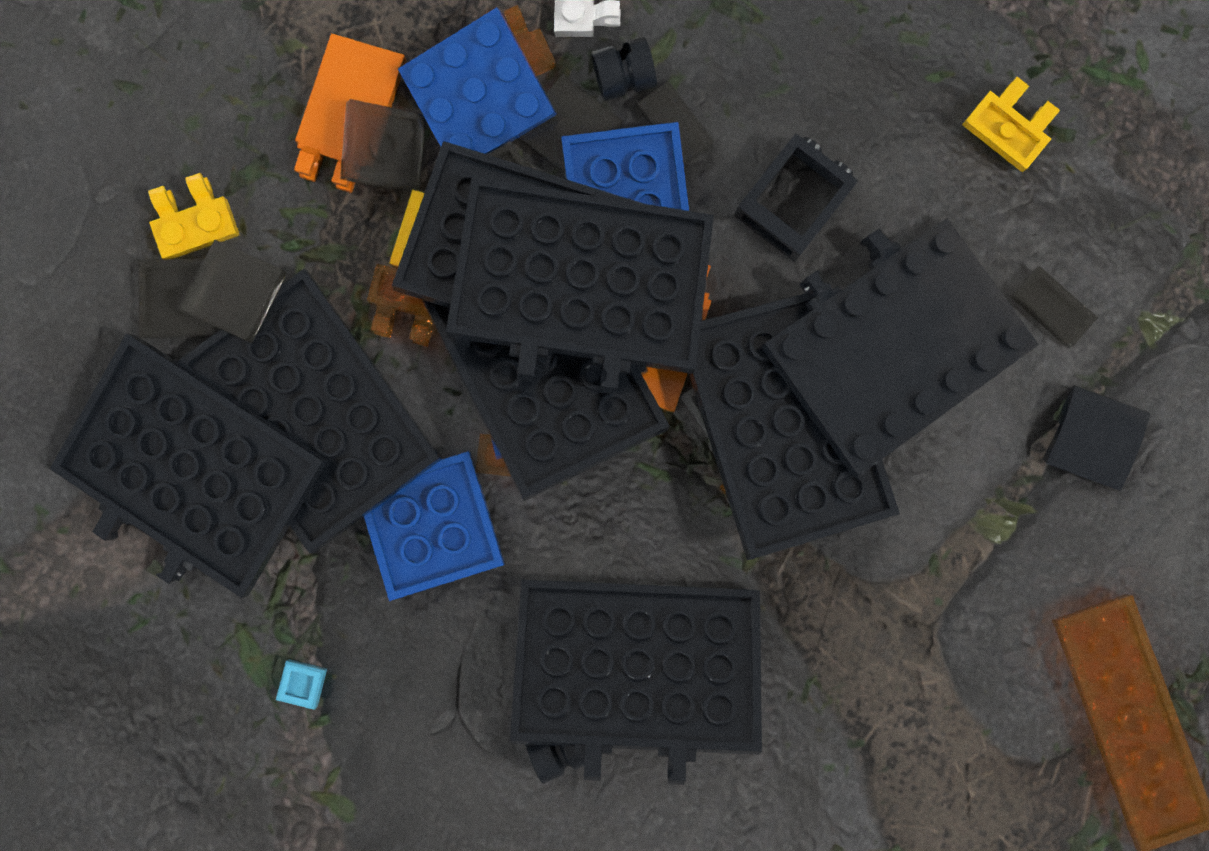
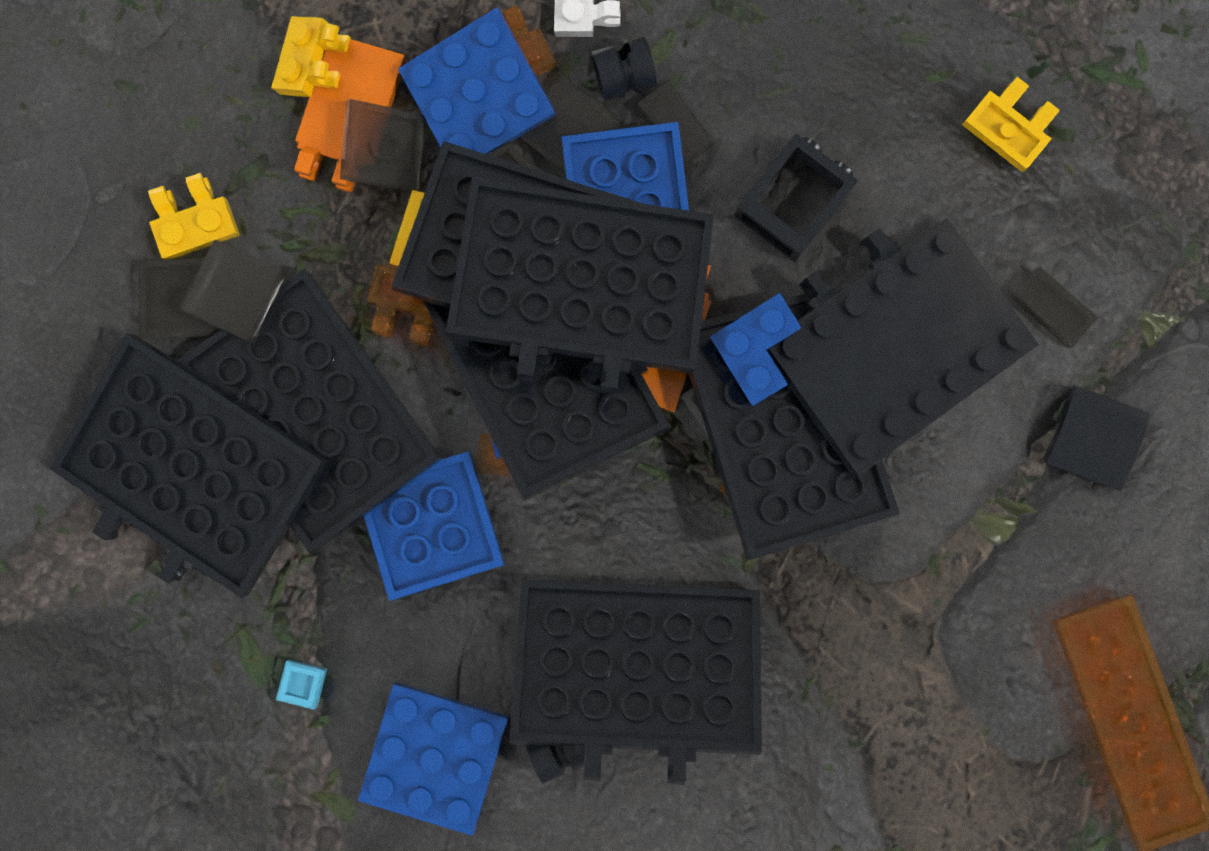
none -> yellow plate [271,16,351,97]
none -> blue plate [358,682,509,836]
none -> blue plate [710,293,802,406]

